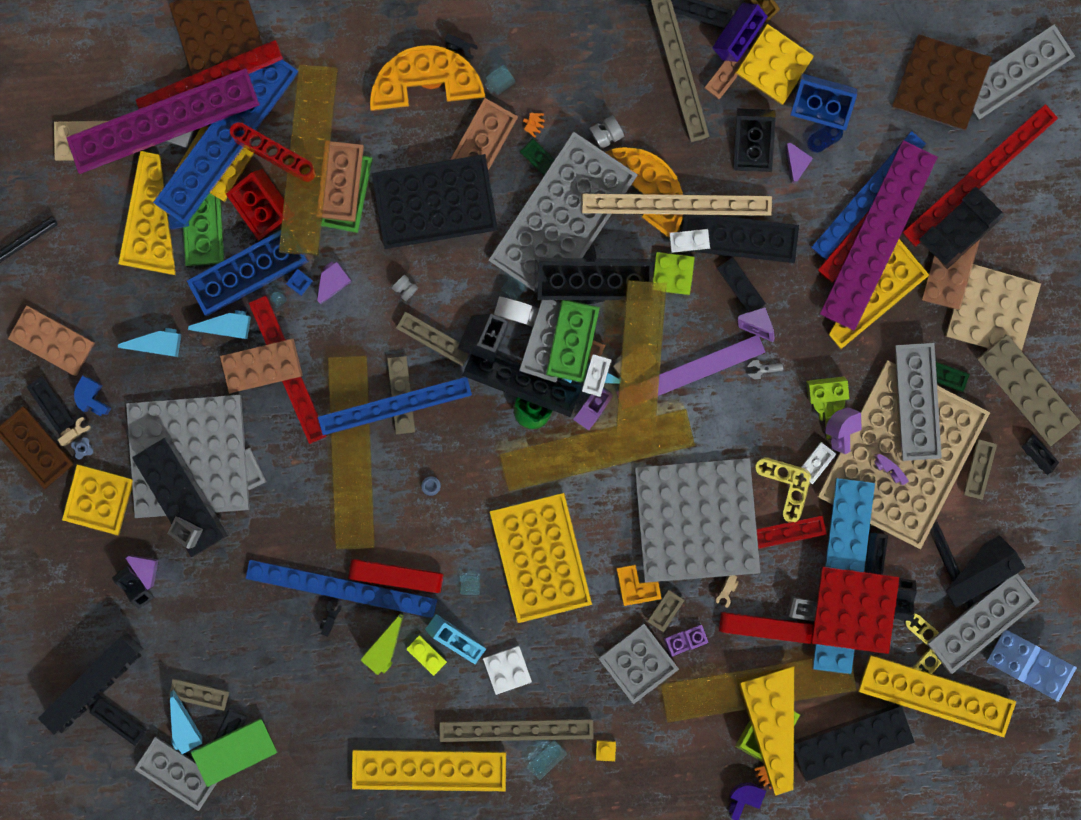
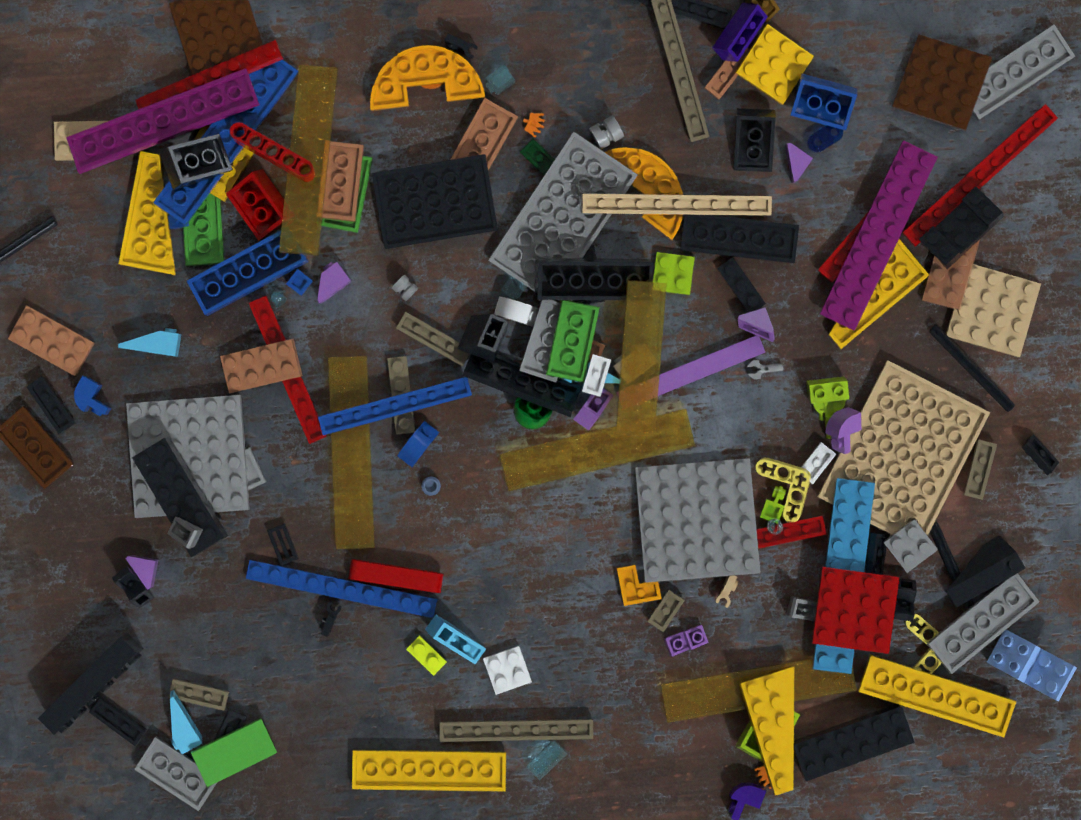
tan plate [58,417,91,446] -> none
yellow plate [62,464,133,535] -> none
sand blue plate [71,437,93,459] -> none
medium azure slope [188,310,251,339] -> none
lime slope [361,613,404,675] -> none
clear light blue tile [460,575,480,595] -> none
yellow plate [490,493,592,623] -> none
yellow plate [596,740,616,761] -> none
light grey plate [598,623,679,704] -> none
white plate [669,229,710,253] -> none
red beam [718,612,814,644] -> none
blue plate [811,131,926,260] -> none
medium lavender slope [874,454,909,485] -> none
light grey plate [895,343,942,461] -> none
dark green tile [936,362,970,392] -> none
dark tan plate [977,334,1080,447] -> none
none -> black slope [160,134,233,190]
none -> black tile [267,523,299,566]
none -> blue brick [397,421,440,467]
none -> lime plate [760,486,786,524]
none -> clear light blue hinge [767,519,783,535]
none -> light grey plate [883,519,938,573]
none -> black axle [929,325,1015,412]

